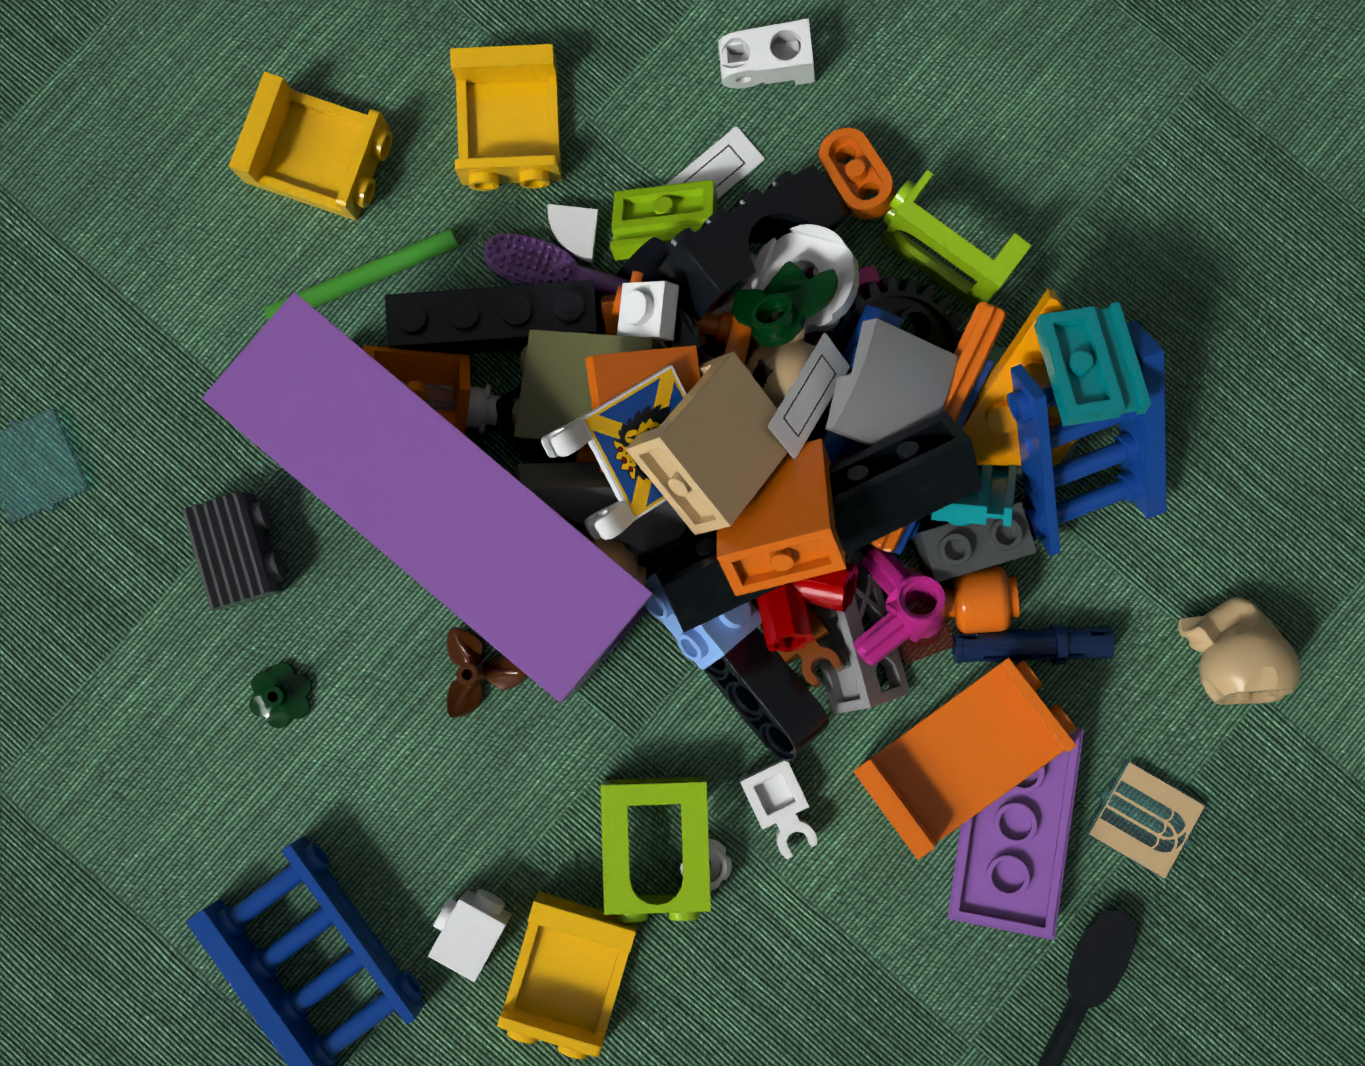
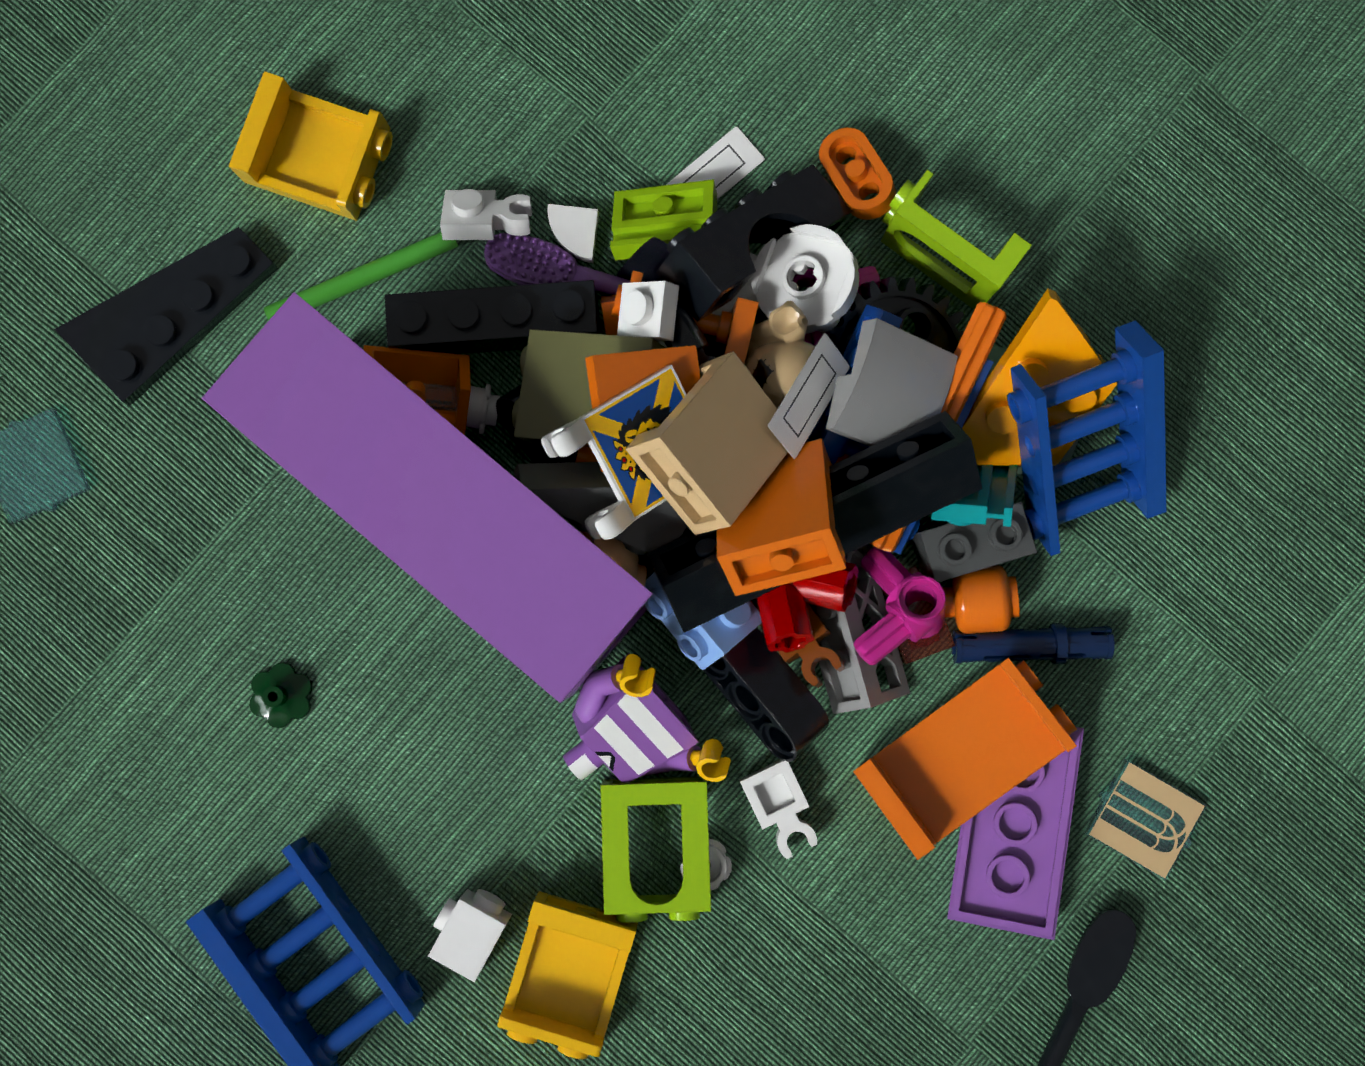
dark grey brick [182,491,286,610] -> none
reddish brown plant [446,627,527,718] -> none
yellow panel [450,44,562,191] -> none
white leg [718,18,815,89] -> none
dark green plate [732,261,838,347] -> none
teal plate [1034,302,1152,427] -> none
tan piece [1178,597,1301,705] -> none
none -> black wing [54,227,279,405]
none -> white plate [440,189,532,240]
none -> torso [563,653,731,783]

